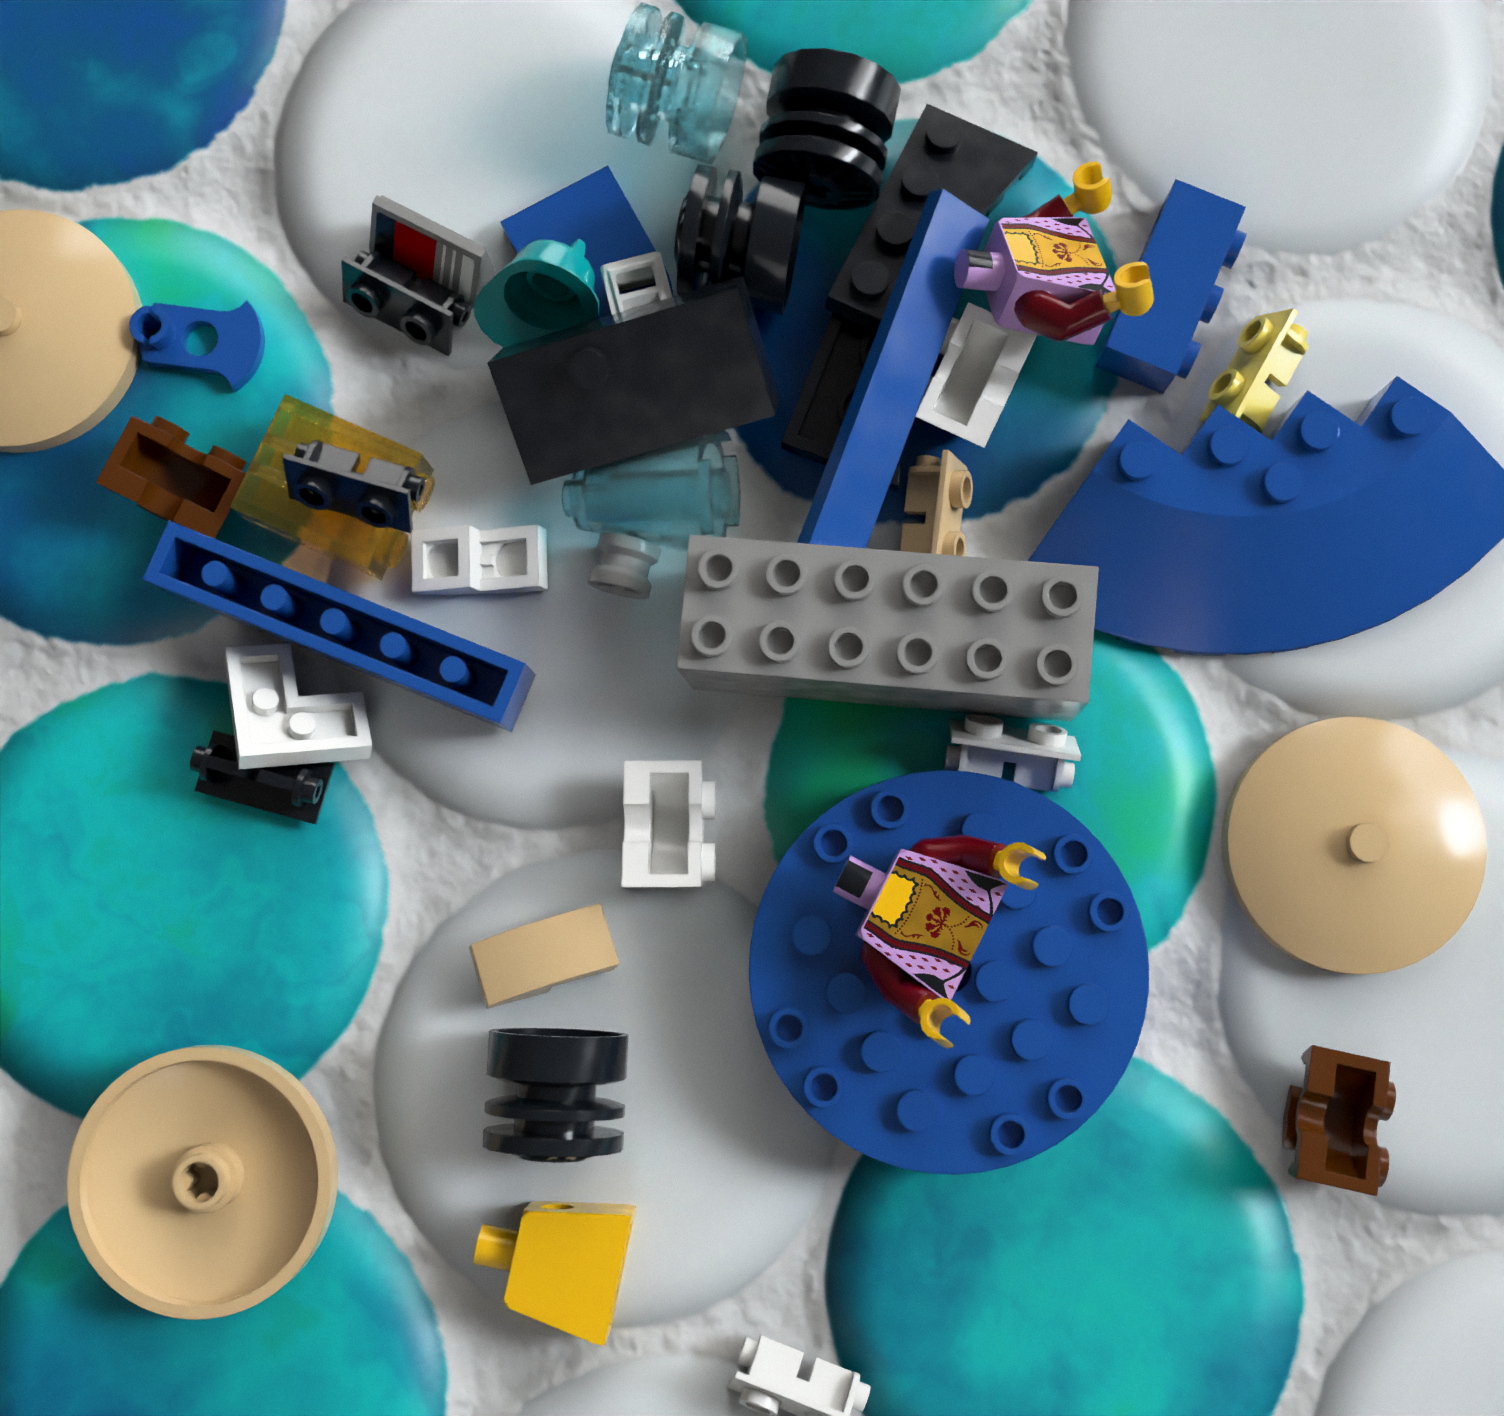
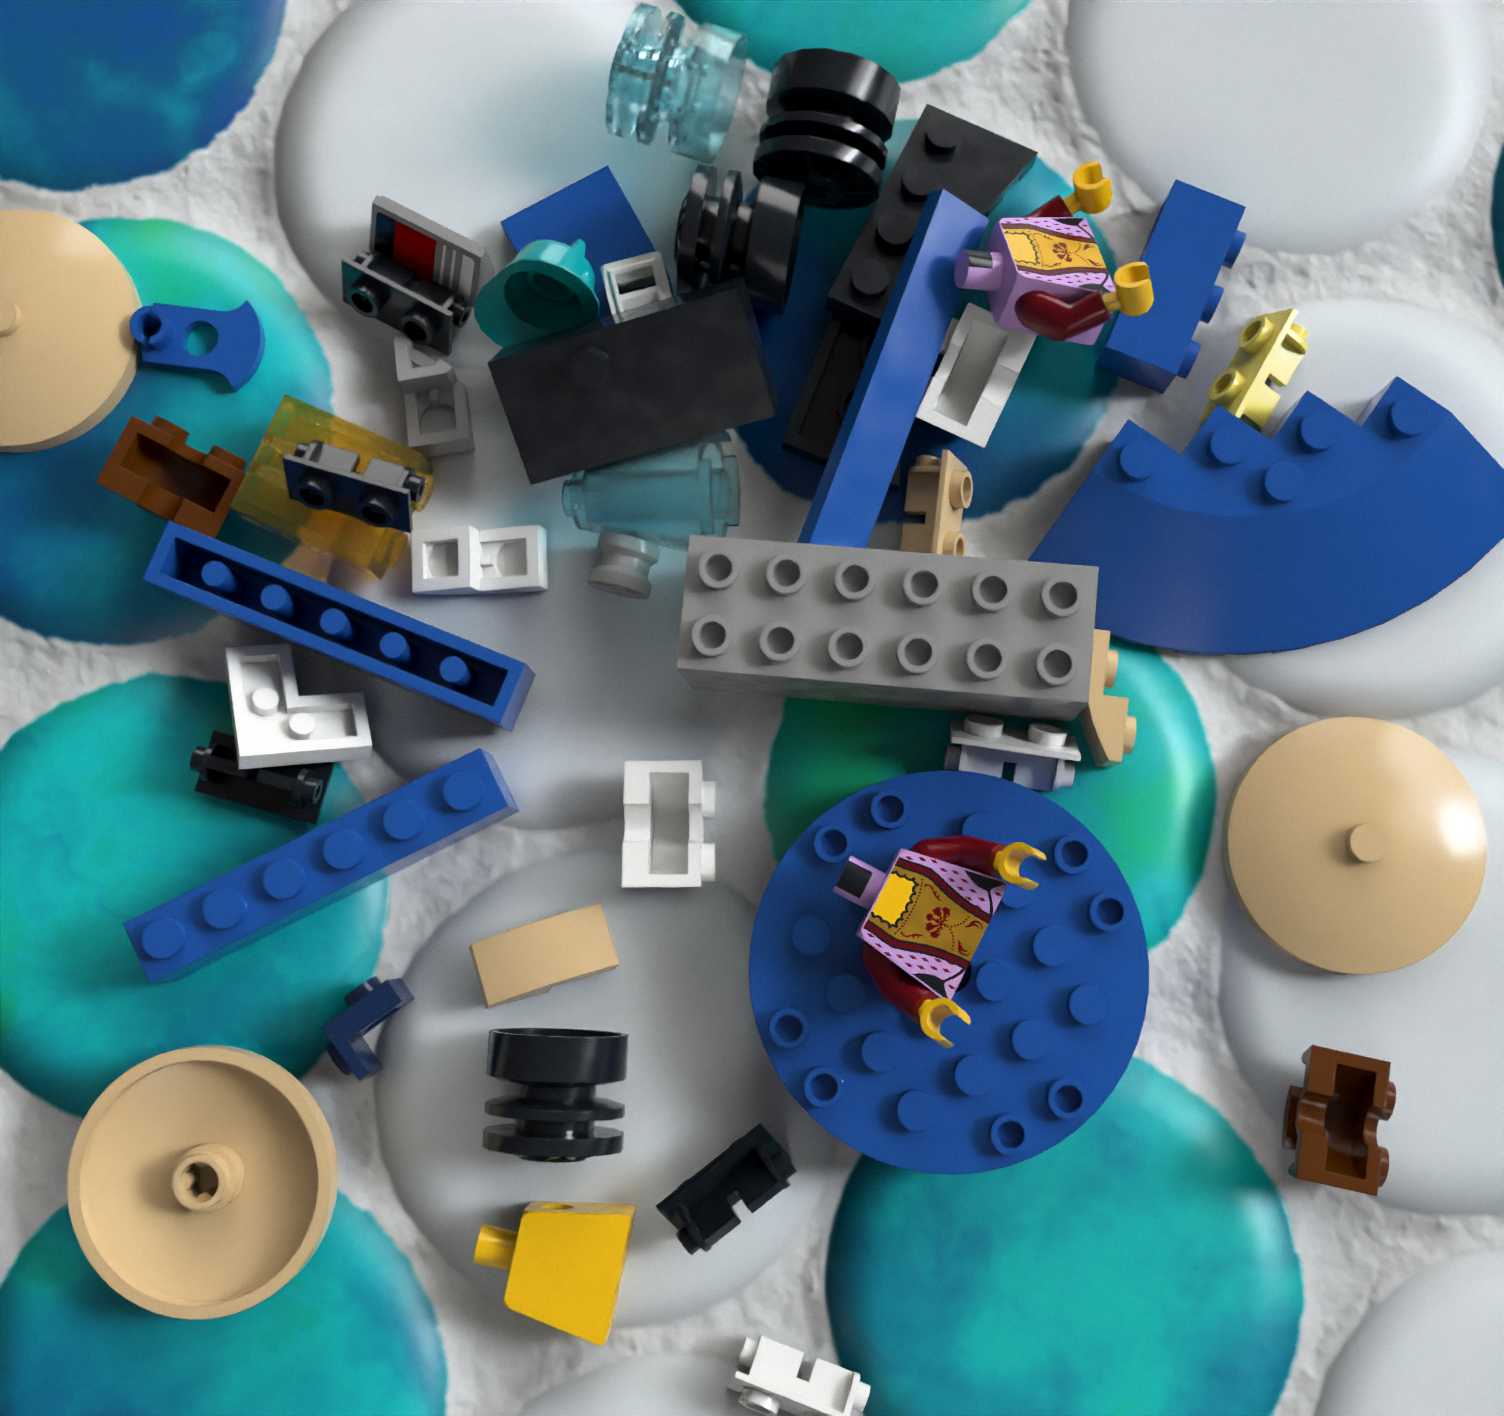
none -> blue brick [123,748,520,983]
none -> dark blue bracket [322,976,415,1081]
none -> light grey slope [393,335,475,460]
none -> black hinge [656,1123,797,1255]
none -> tan slope [1078,629,1136,768]

